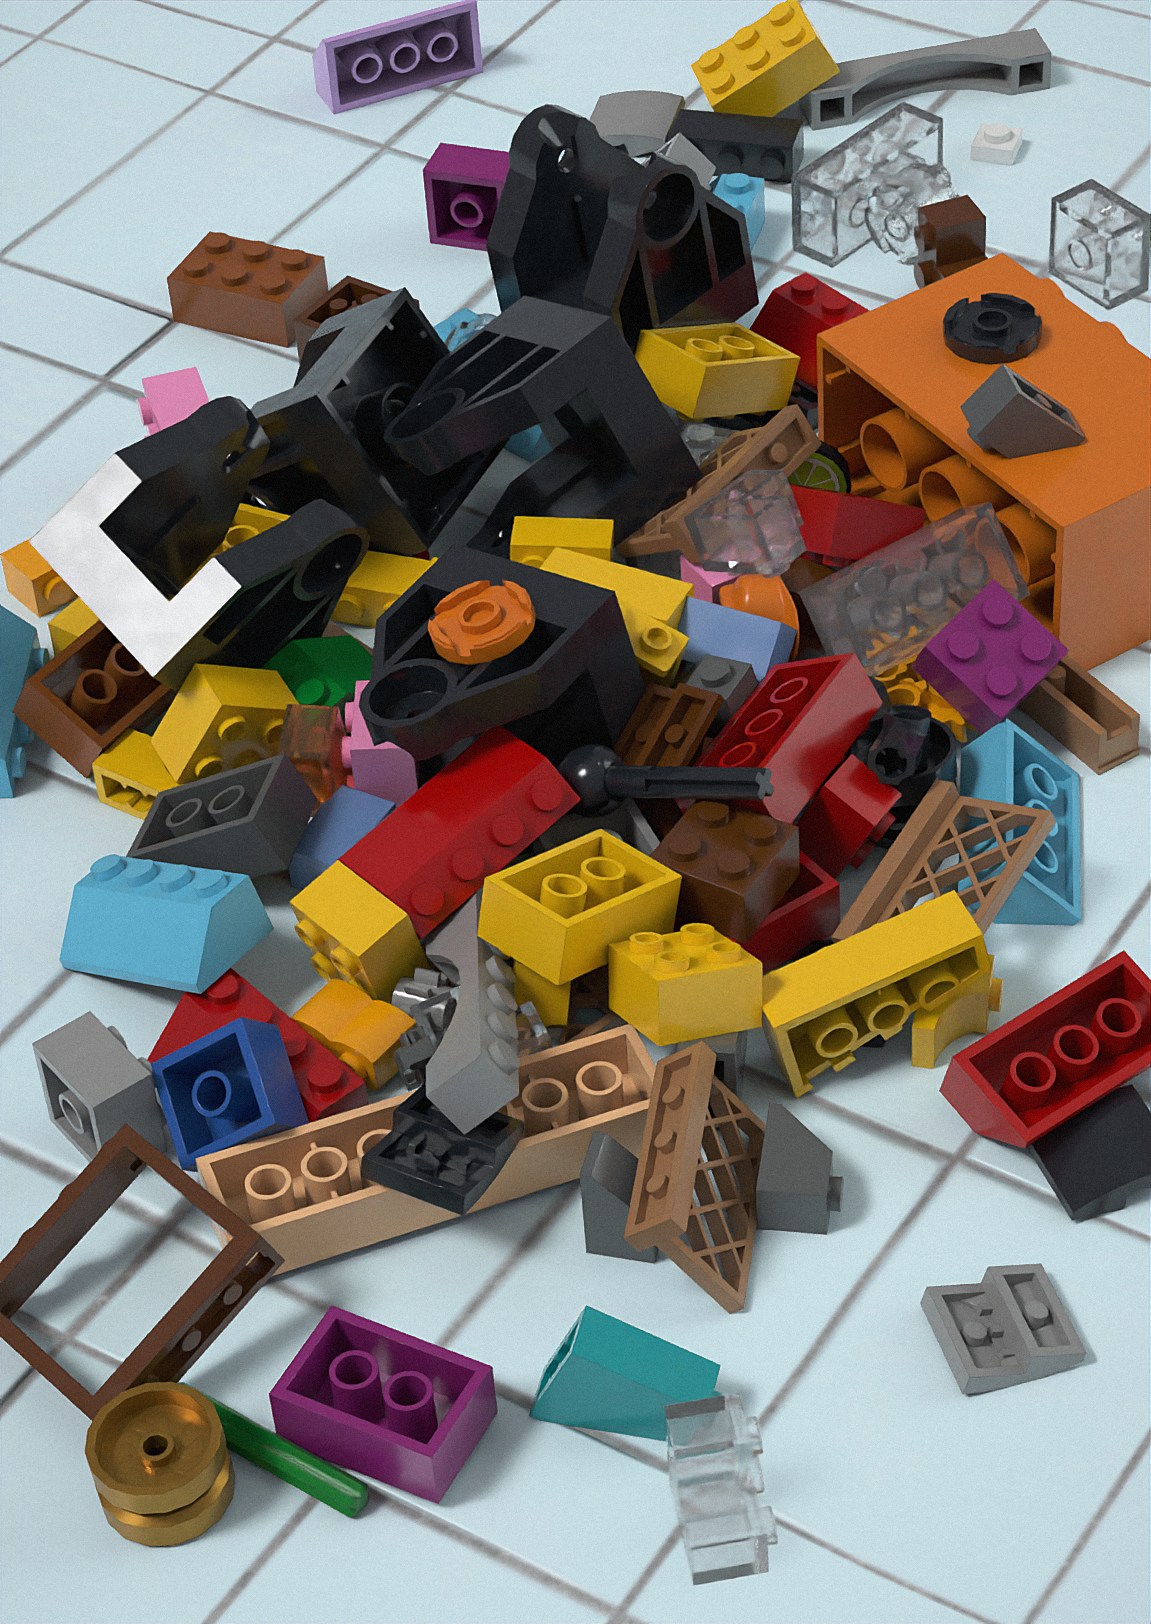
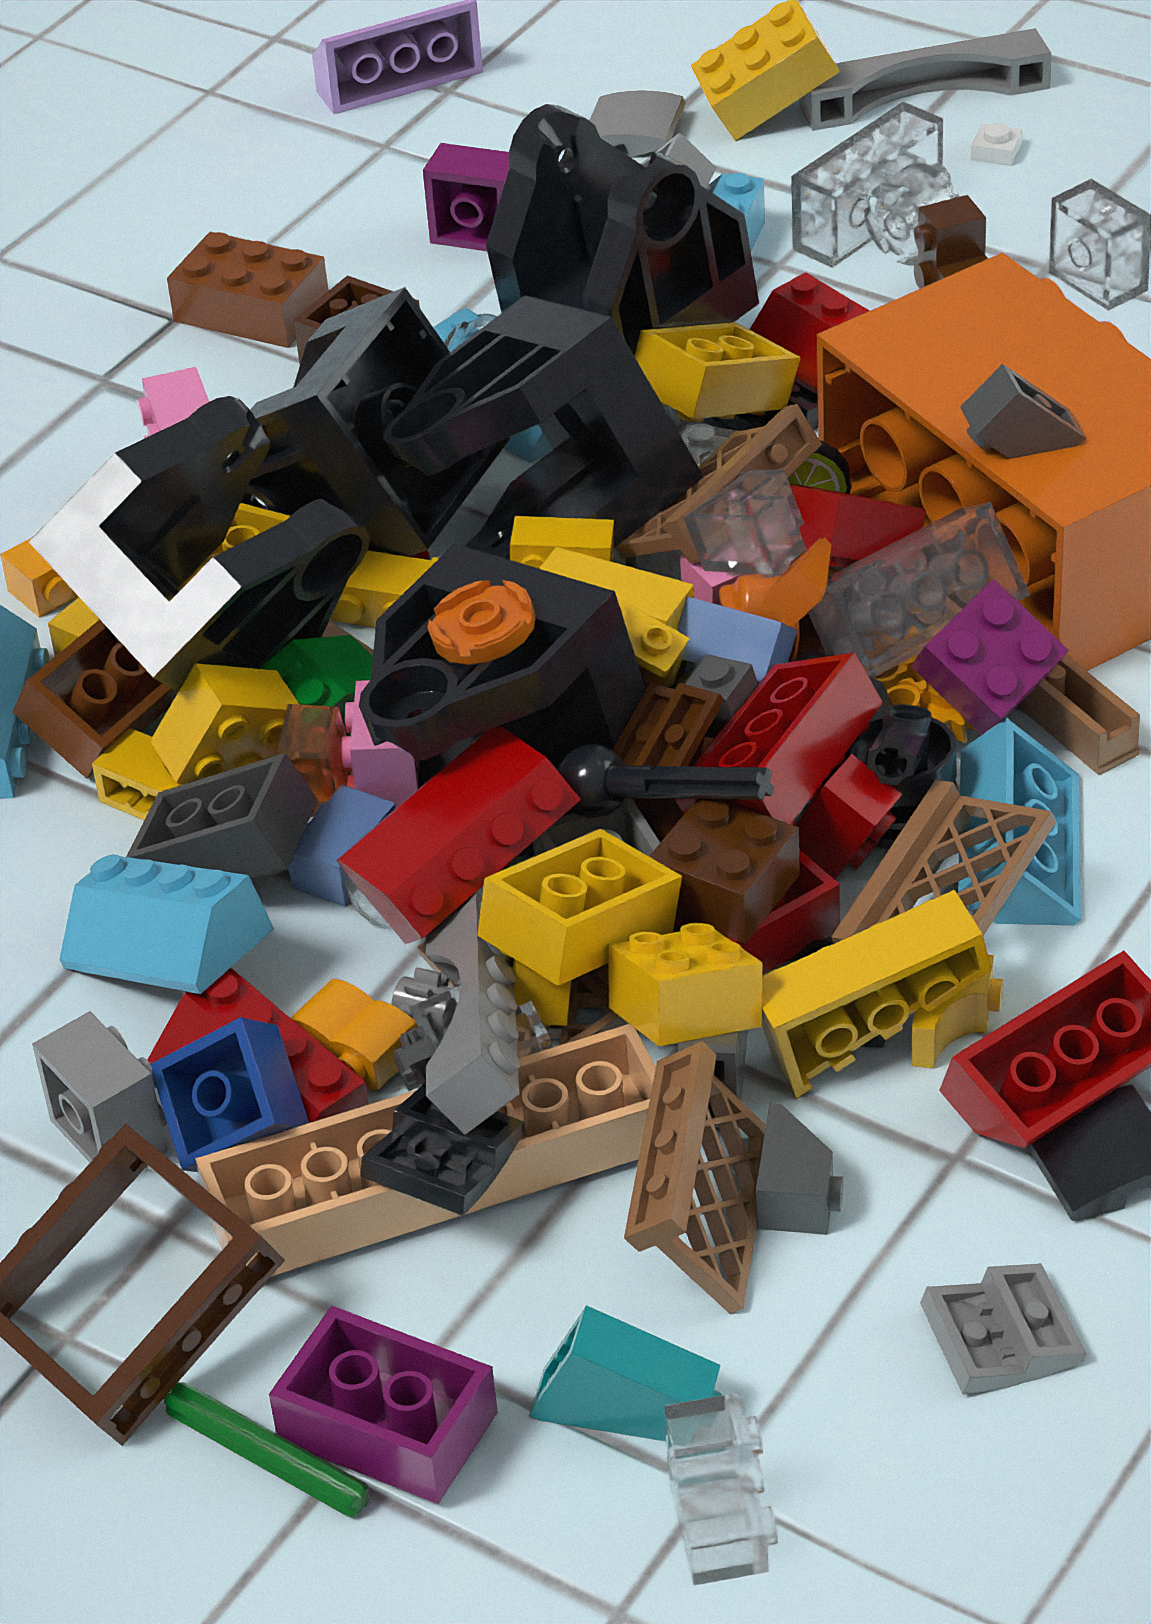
pearl gold wheel [85,1382,235,1546] -> none
yellow brick [289,860,431,1004] -> none
dark grey slope [580,1131,659,1264] -> none
black brick [668,109,804,183] -> none
black tile [943,293,1042,364] -> none
none -> orange slope [763,537,832,627]

